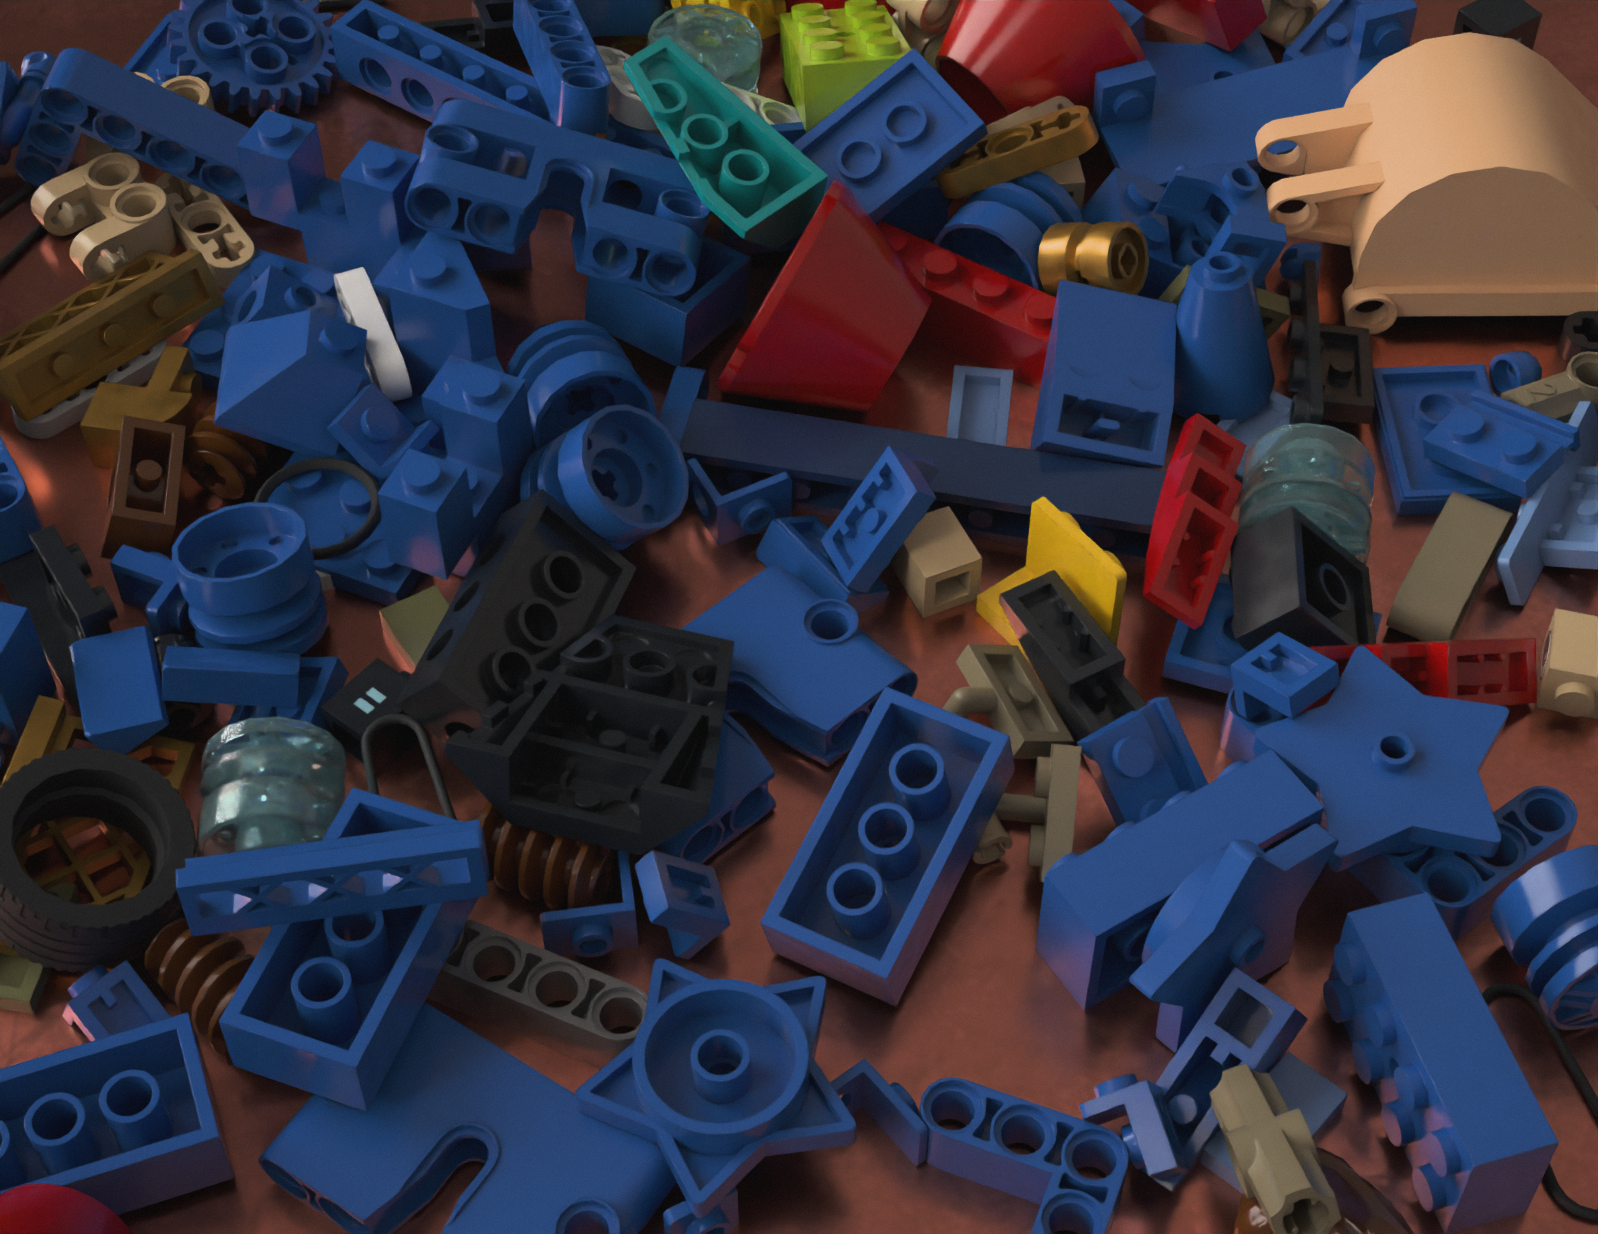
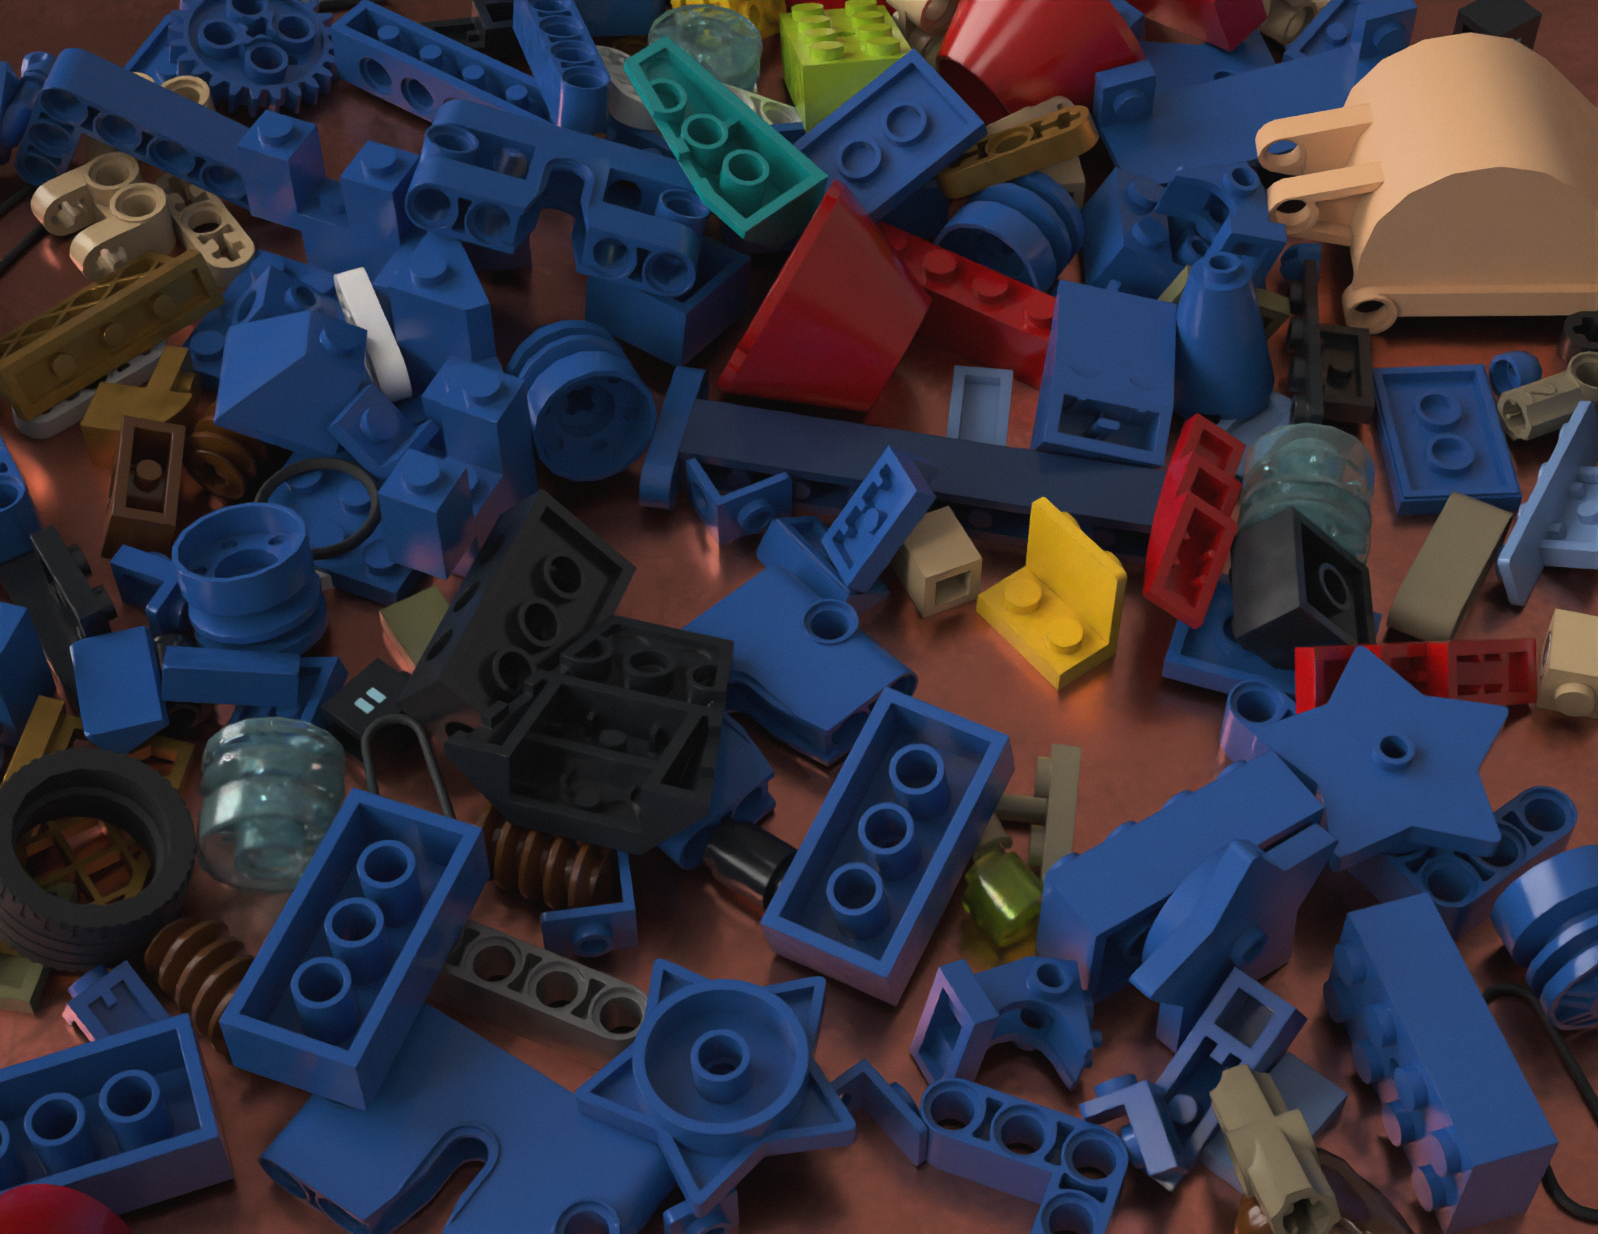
blue fence [176,819,488,937] -> none
blue wheel [520,404,689,552] -> none
blue bracket [635,850,731,959] -> none
dark tan plate [942,644,1075,759] -> none
black slope [999,570,1147,741] -> none
pearl gold wheel [1037,221,1149,297] -> none
blue plate [1077,697,1208,827] -> none
blue bracket [1231,632,1340,719] -> none
blue plate [1422,389,1580,499] -> none
none -> black brick [703,819,798,910]
none -> blue tile [909,956,1102,1091]
none -> clear neon green plate [963,851,1044,947]

